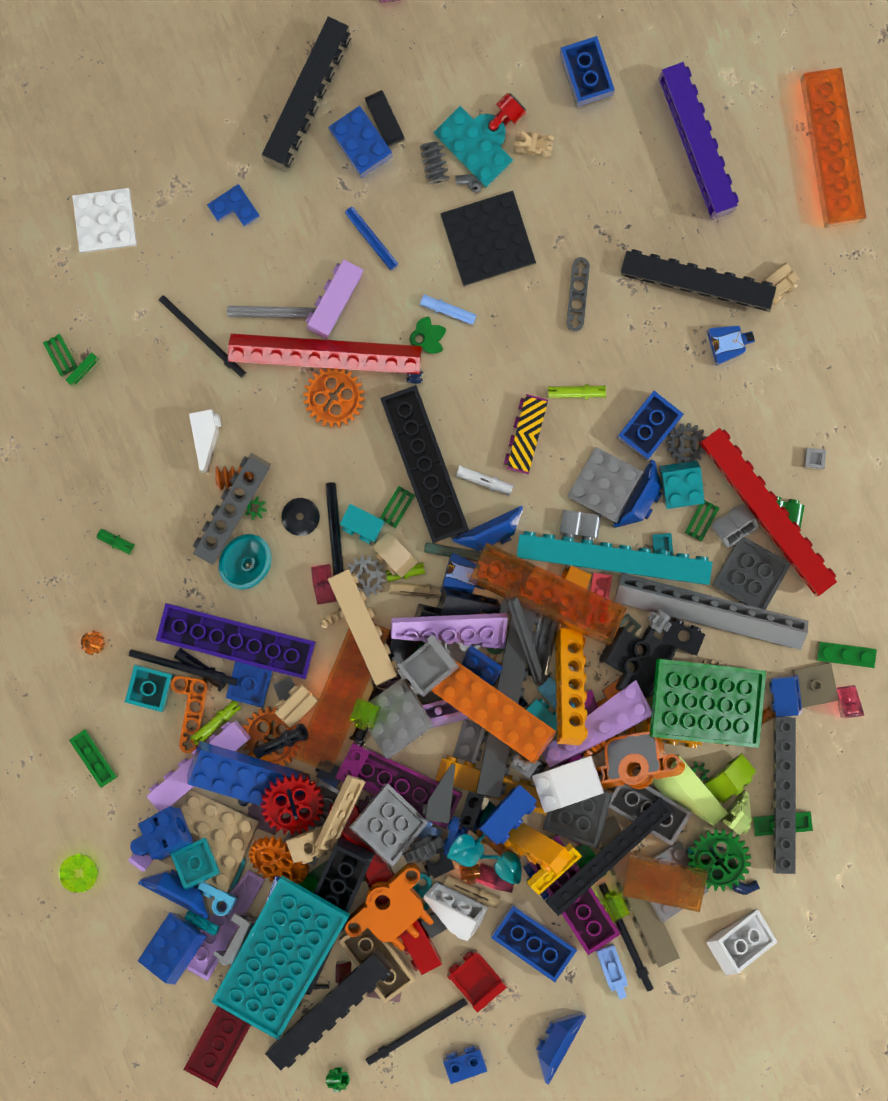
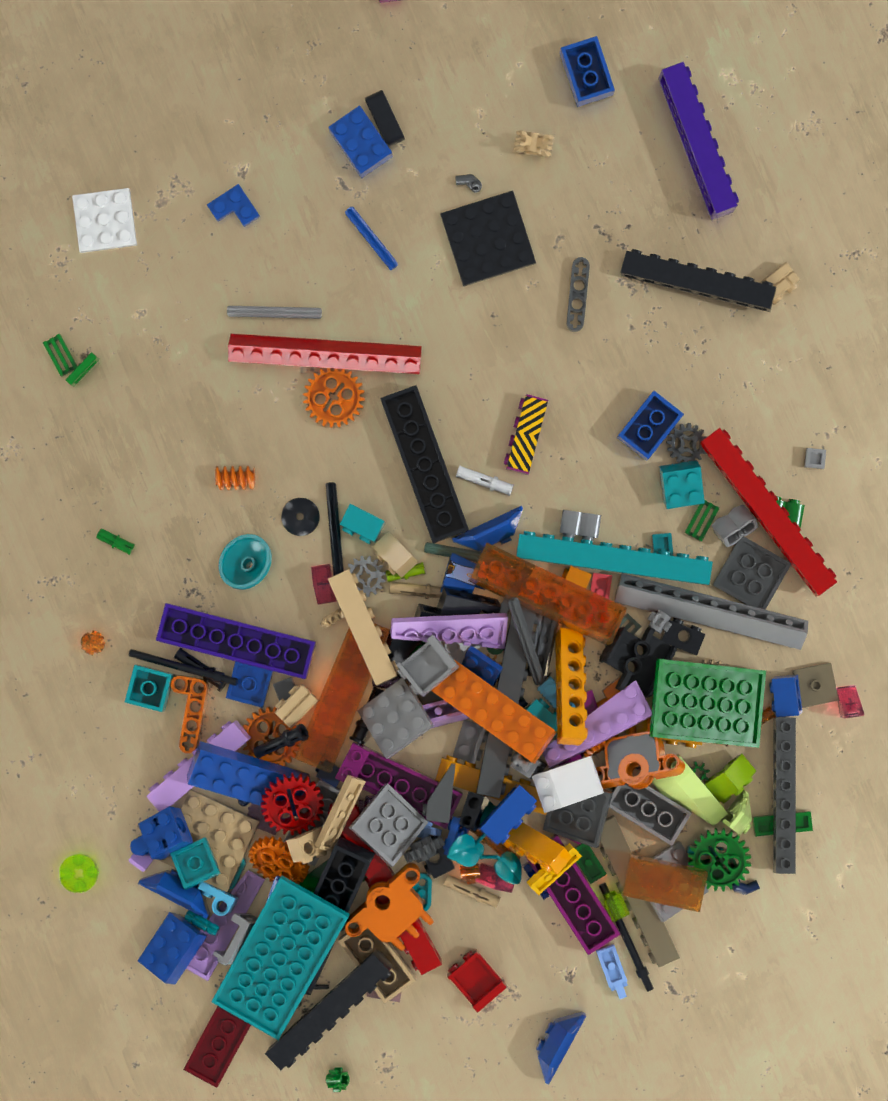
green plate [69,729,118,788] -> none
black bar [159,295,247,378] -> none
white slope [189,409,222,473] -> none
lime pin [190,700,241,746] -> none
dark grey brick [192,453,271,565] -> none
green gear [245,496,267,520] -> none
black brick [262,16,352,172] -> none
lavender brick [305,259,364,340] -> none
dark red slope [335,961,352,984] -> none
clear neon green brick [350,699,382,730] -> none
black bar [366,998,468,1065] -> none
green tile [380,486,415,528] -> none
dark blue bush [406,371,423,384] -> none
green plate [409,316,446,354] -> none
dark grey piece [420,142,450,184] -> none
light blue axle [420,294,476,325] -> none
dark grey brick [421,912,447,938] -> none
white slope [423,881,488,941] -> none
teal plate [433,93,527,188] -> none
blue brick [443,1045,487,1084] -> none
blue brick [491,903,577,982] -> none
black plate [545,797,674,916] -> none
lime pin [548,384,606,399] -> none
light grey plate [567,447,645,523] -> none
blue wedge [612,459,662,528] -> none
white slope [706,909,777,975] -> none
torso [707,326,755,366] -> none
clear orange brick [801,67,866,228] -> none
green plate [816,642,877,668] -> none

